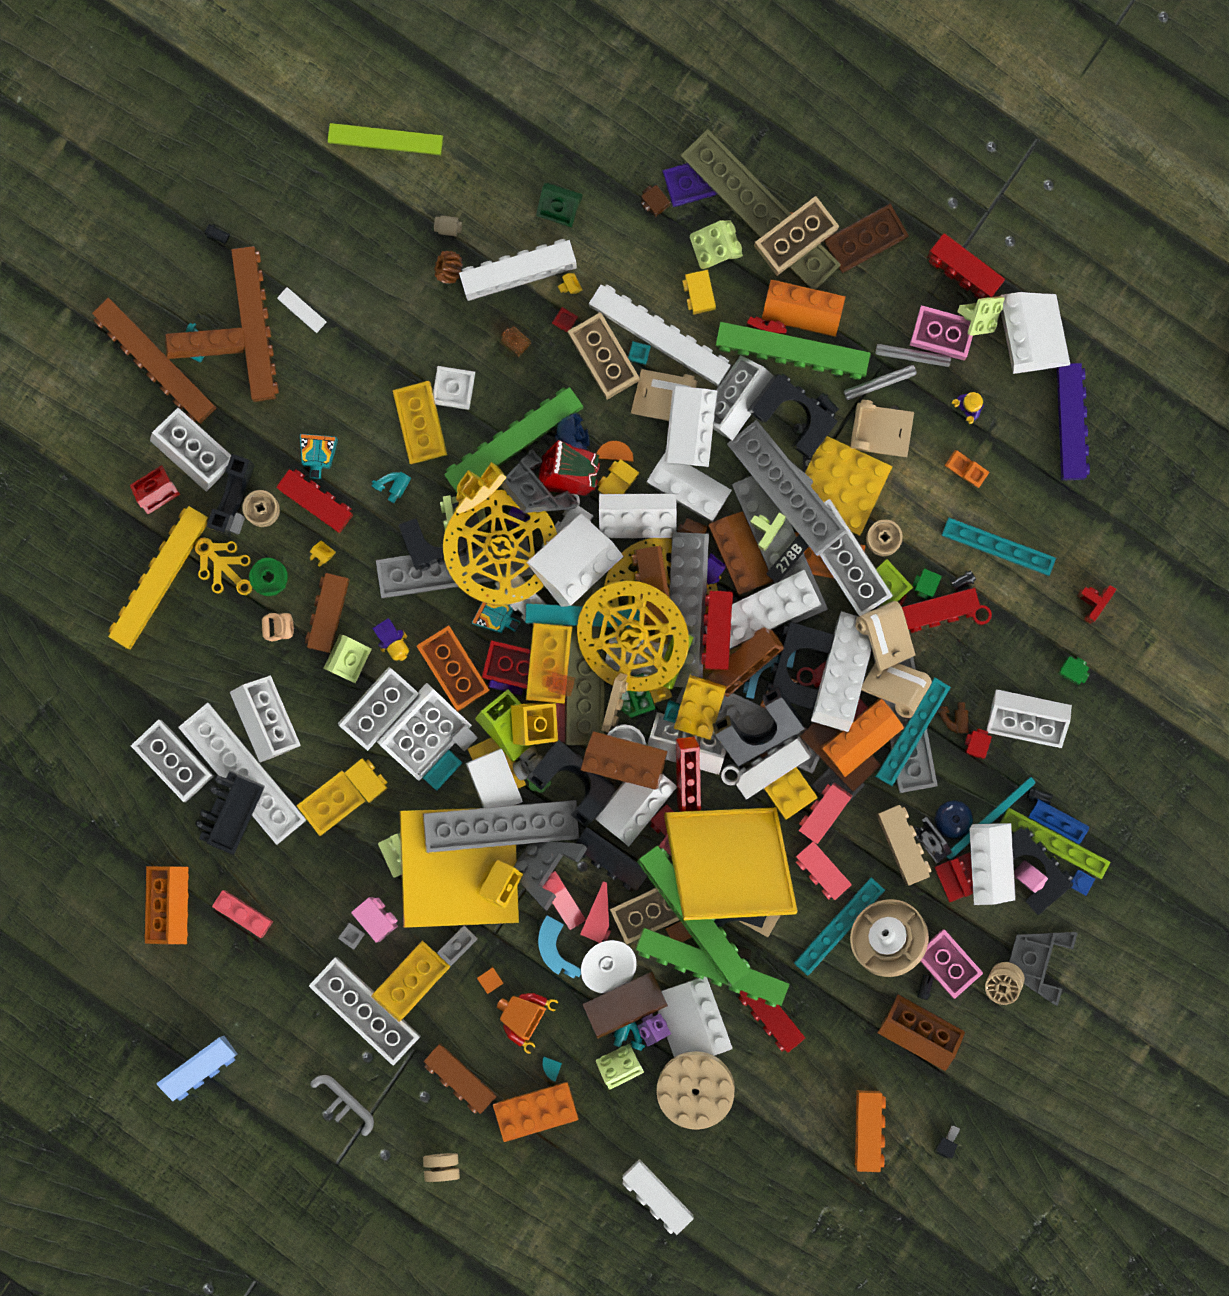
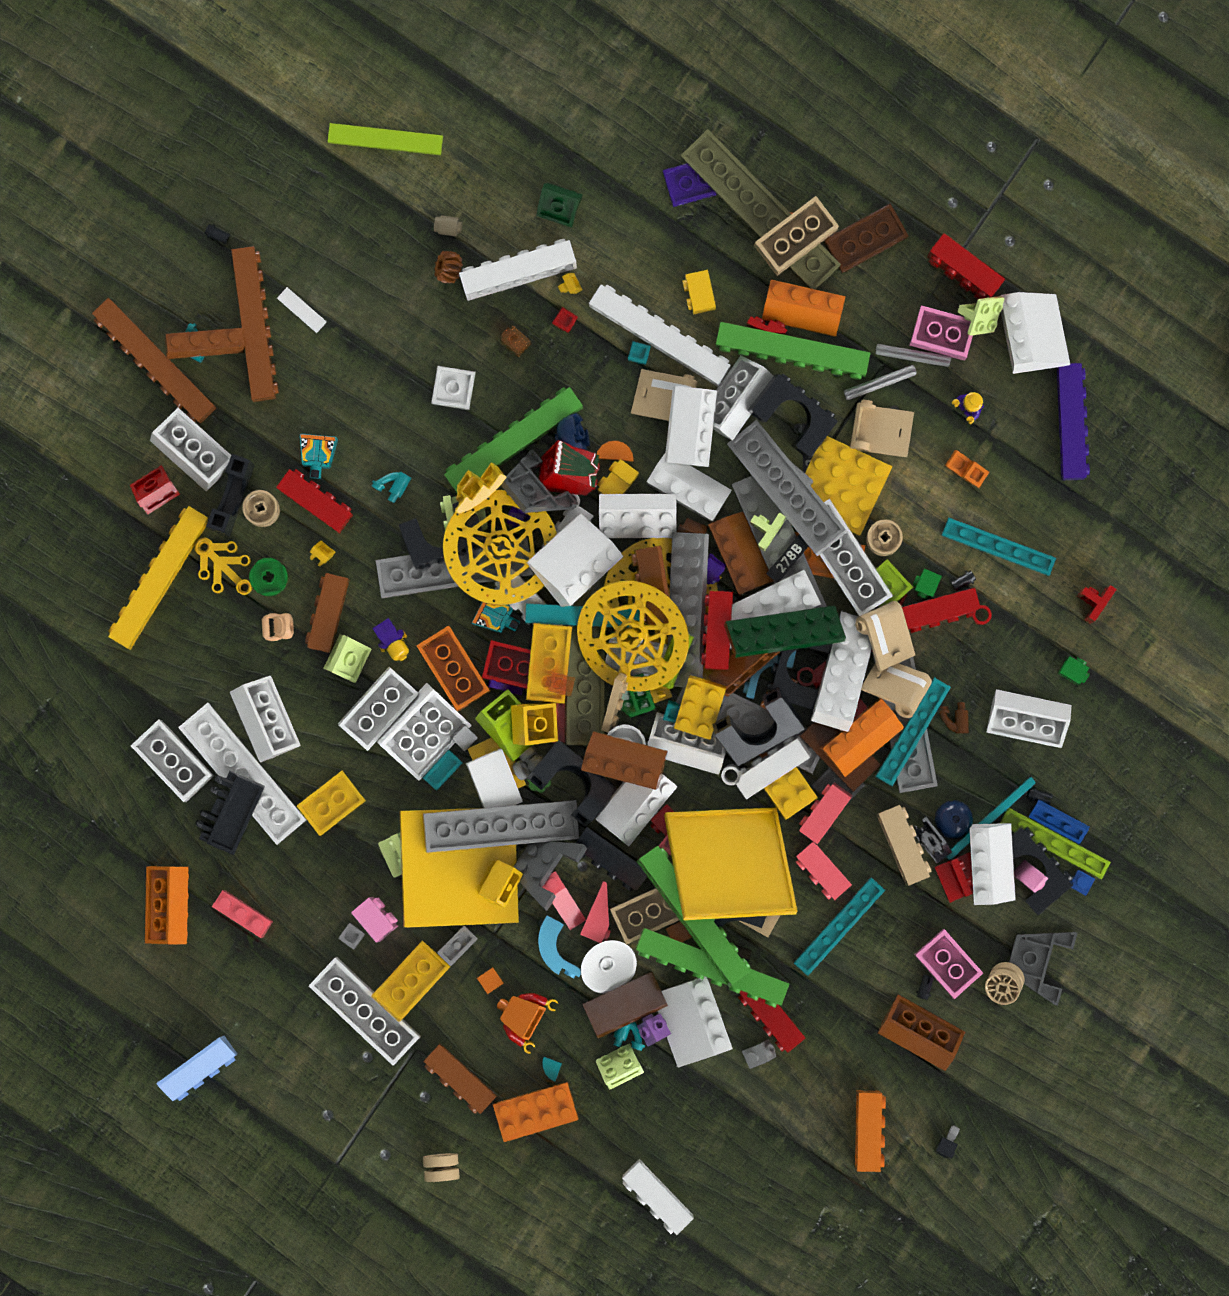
light grey tile [230,513,245,534] -> none
light grey piece [310,1075,374,1136] -> none
yellow brick [345,758,388,803] -> none
yellow tile [393,381,447,465] -> none
tan brick [568,312,640,400] -> none
reddish brown brick [641,185,670,217] -> none
tan piece [657,1051,735,1129] -> none
red brick [676,736,701,812] -> none
yellowish green bracket [690,220,743,269] -> none
black pin [816,392,839,414] -> none
tan piece [850,899,929,977] -> none
red brick [964,729,992,759] -> none
none -> dark green plate [724,605,846,658]
none -> light grey bracket [742,1039,776,1069]

